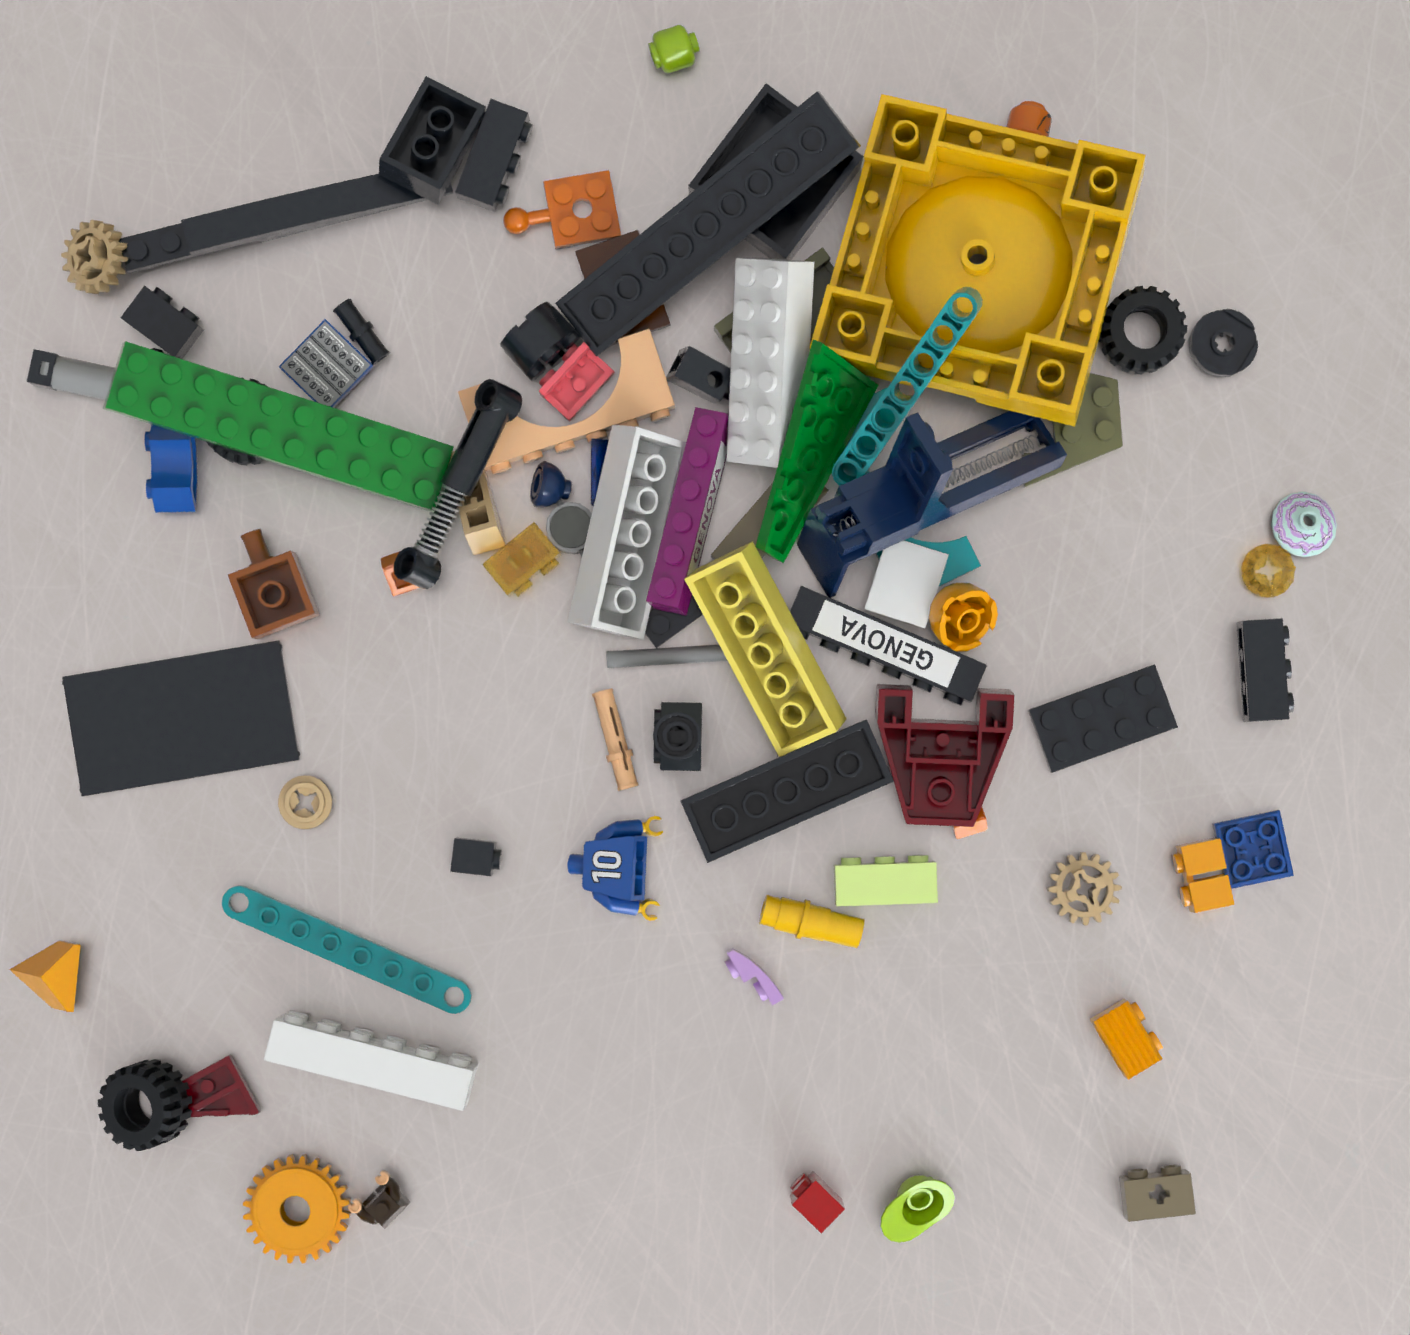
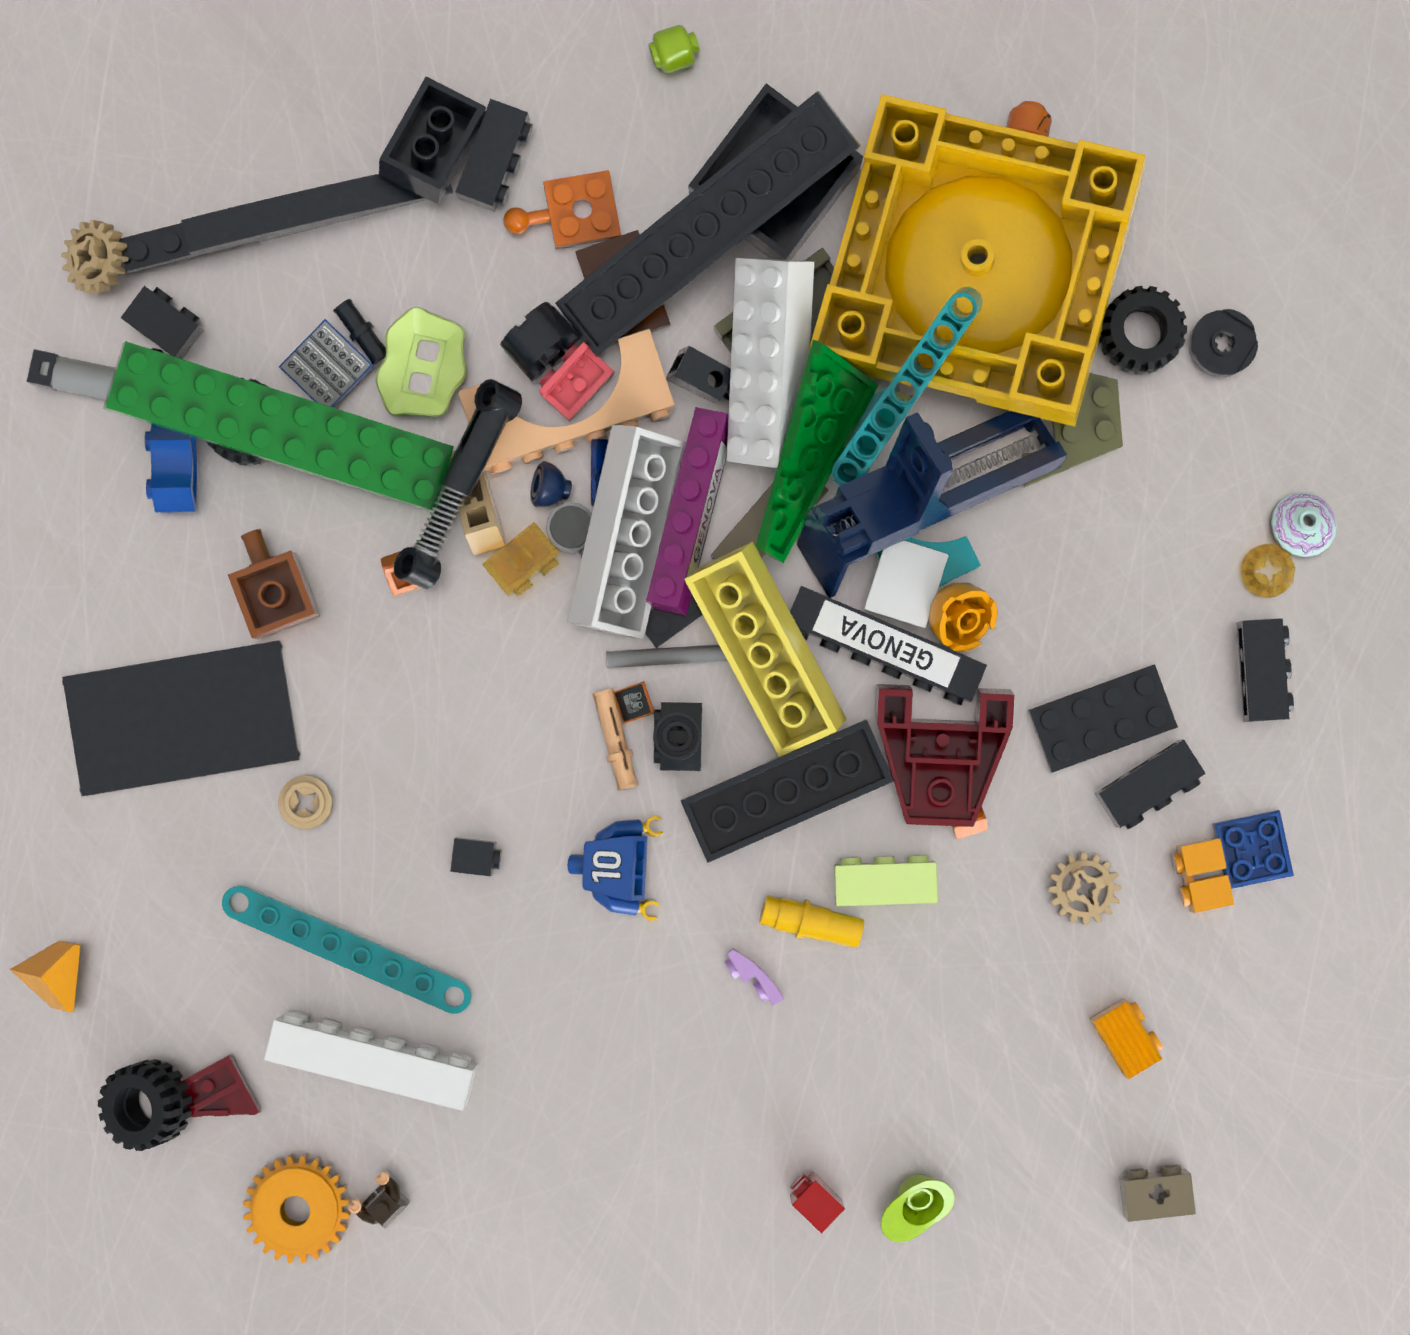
none -> yellowish green piece [376,307,467,417]
none -> slope [613,681,654,724]
none -> black brick [1094,739,1206,830]

